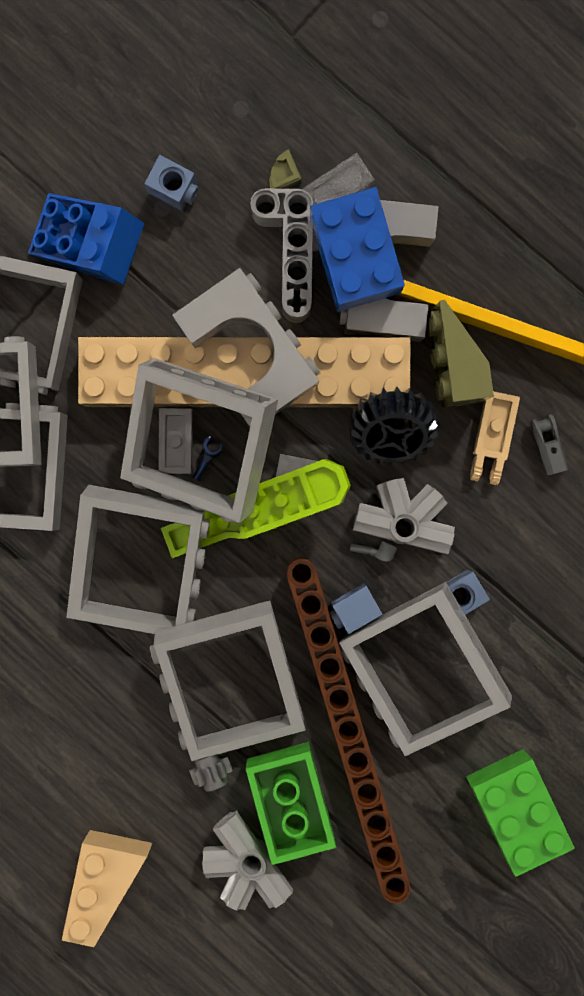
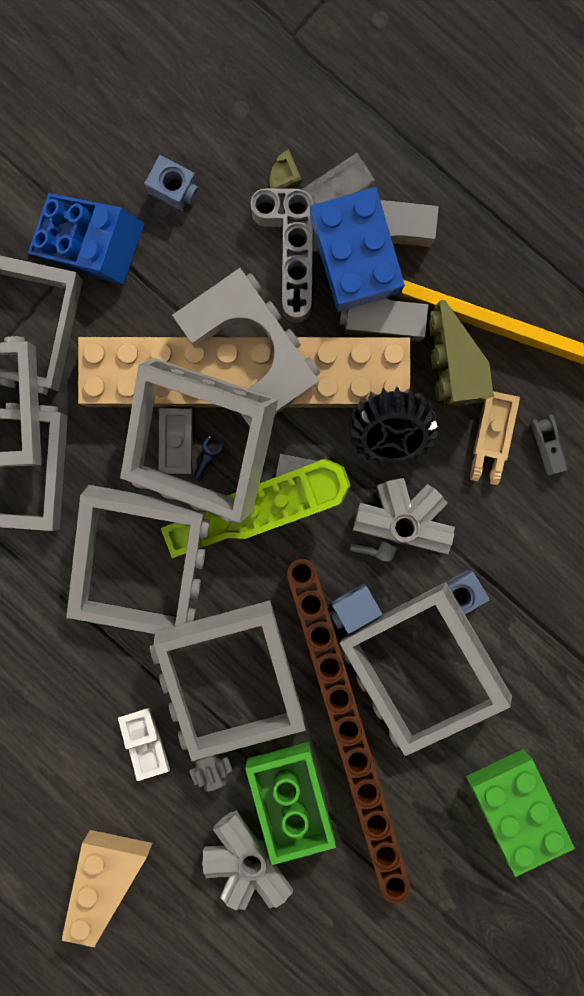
none -> white slope [118,708,170,781]

